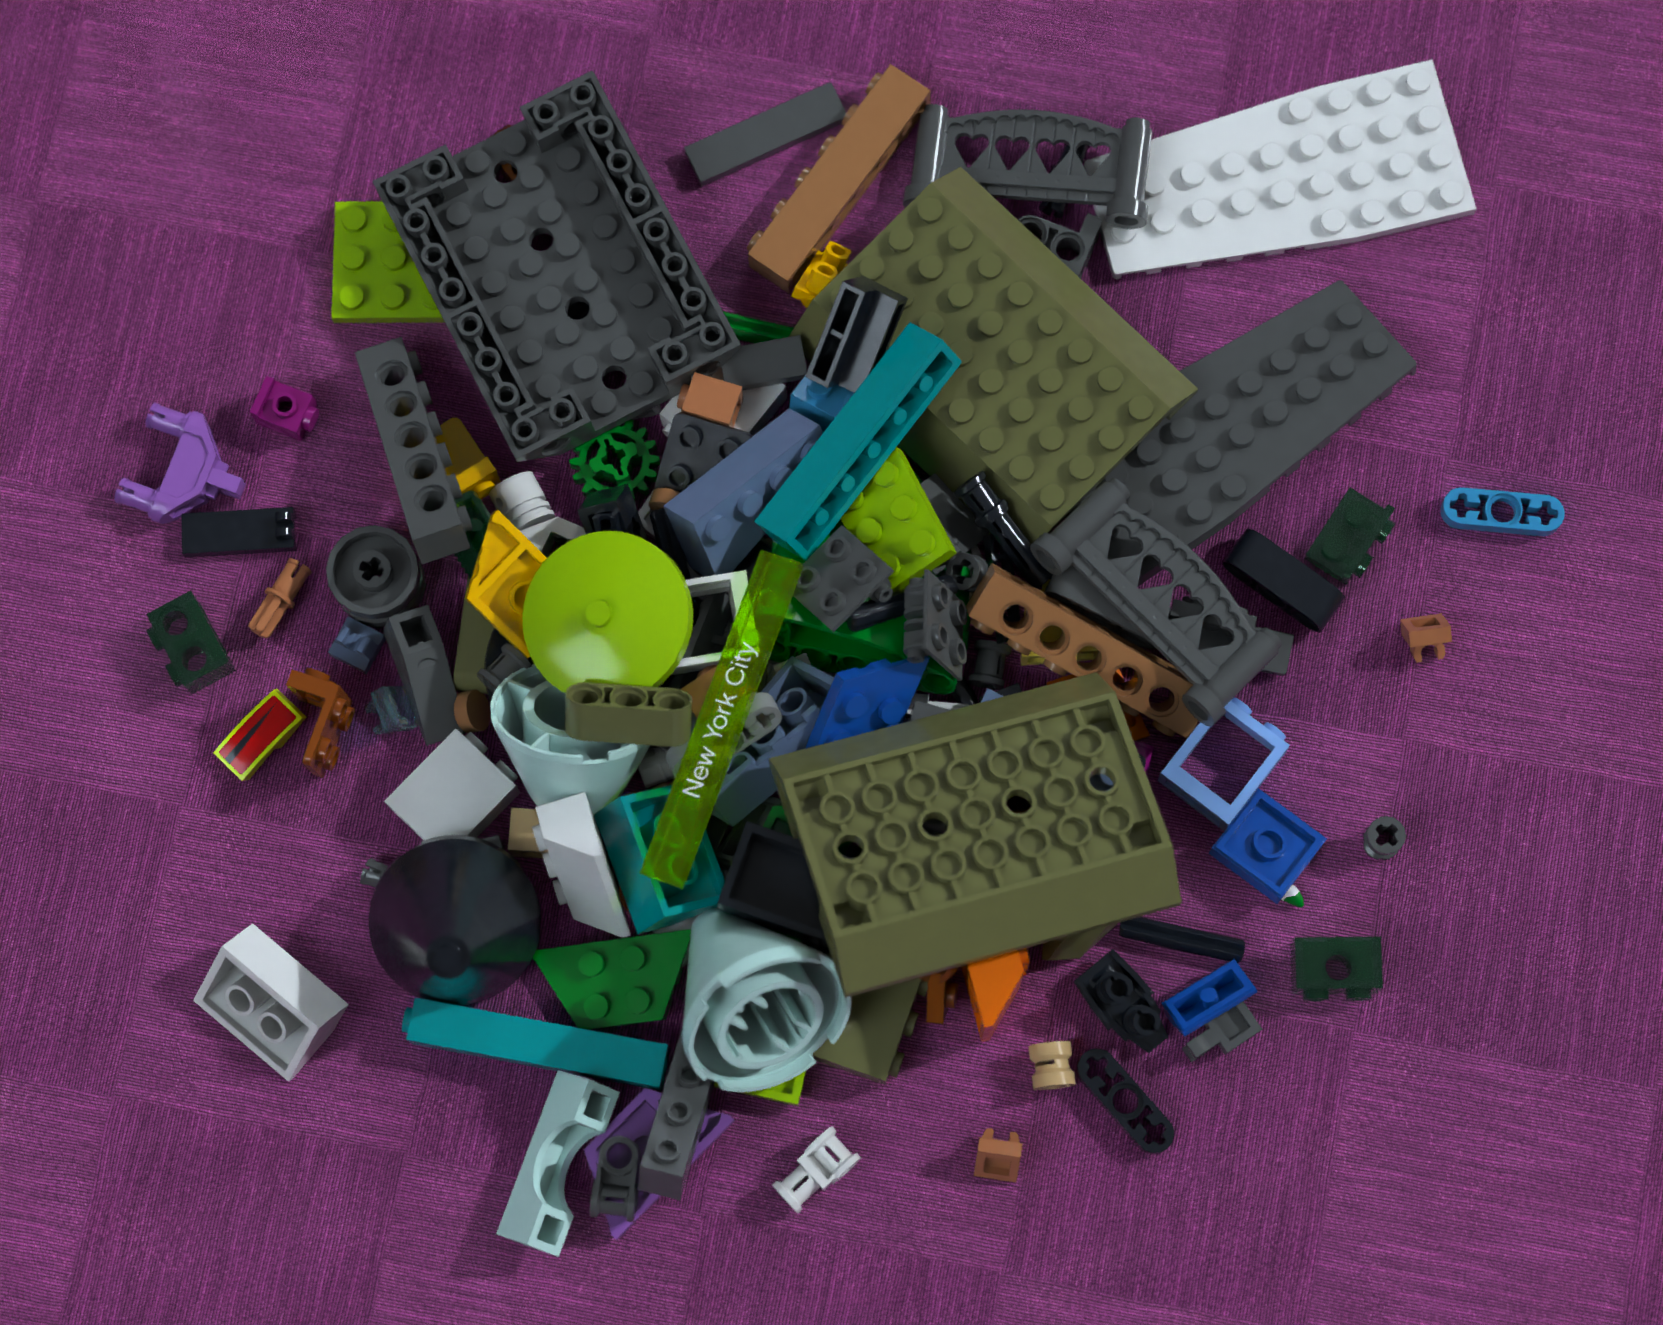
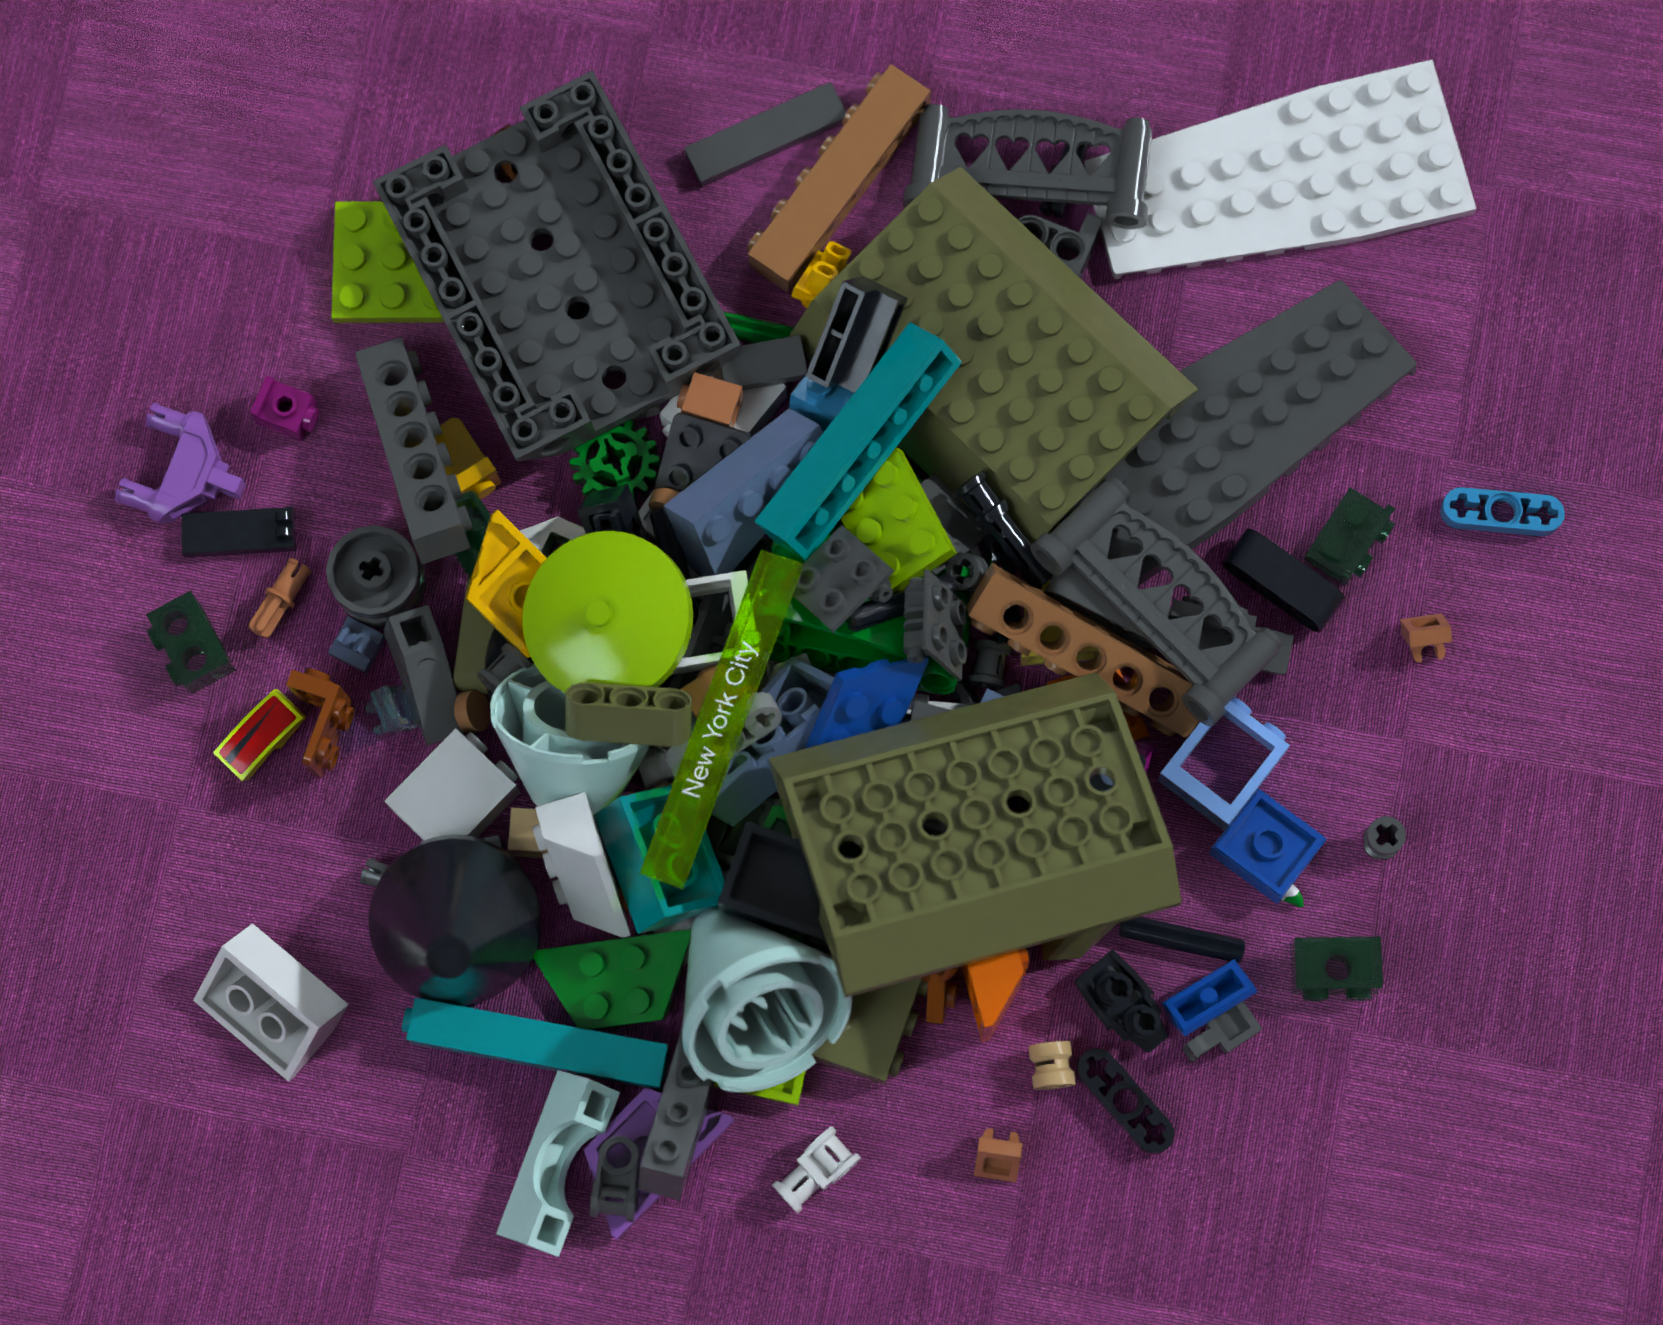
white piece [489,471,556,531] -> none

